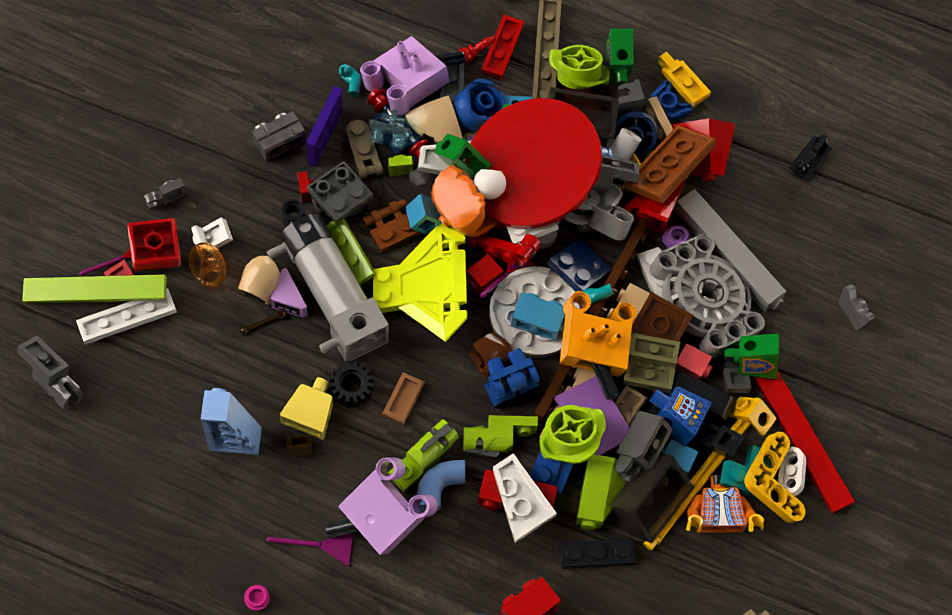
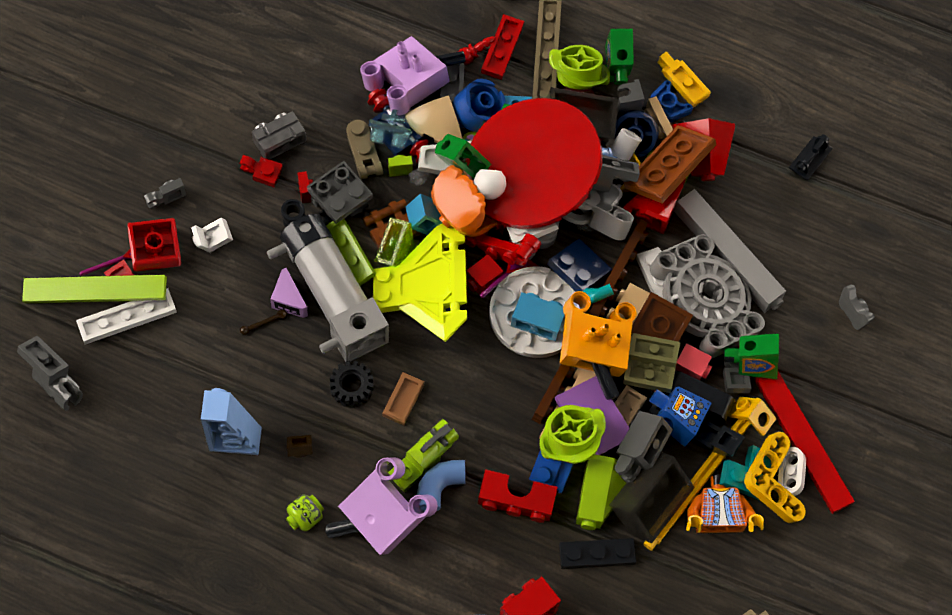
clear orange piece [188,242,226,288] -> none
tan piece [238,256,280,305] -> none
dark pink plate [244,585,270,611] -> none
magenta piece [267,533,353,566] -> none
light yellow torso [280,377,333,440] -> none
dark purple tile [306,86,343,167] -> none
teal arm [339,64,361,97] -> none
lime plate [463,415,538,459] -> none
reddish brown piece [468,332,515,380] -> none
blue hips [484,348,540,407] -> none
white wing [492,454,557,543] -> none
dark azure brick [658,439,698,480] -> none
medium lavender plate [662,225,691,249] -> none
none -> red plate [240,155,283,187]
none -> lime head [286,494,324,532]
none -> clear neon green slope [374,217,415,267]

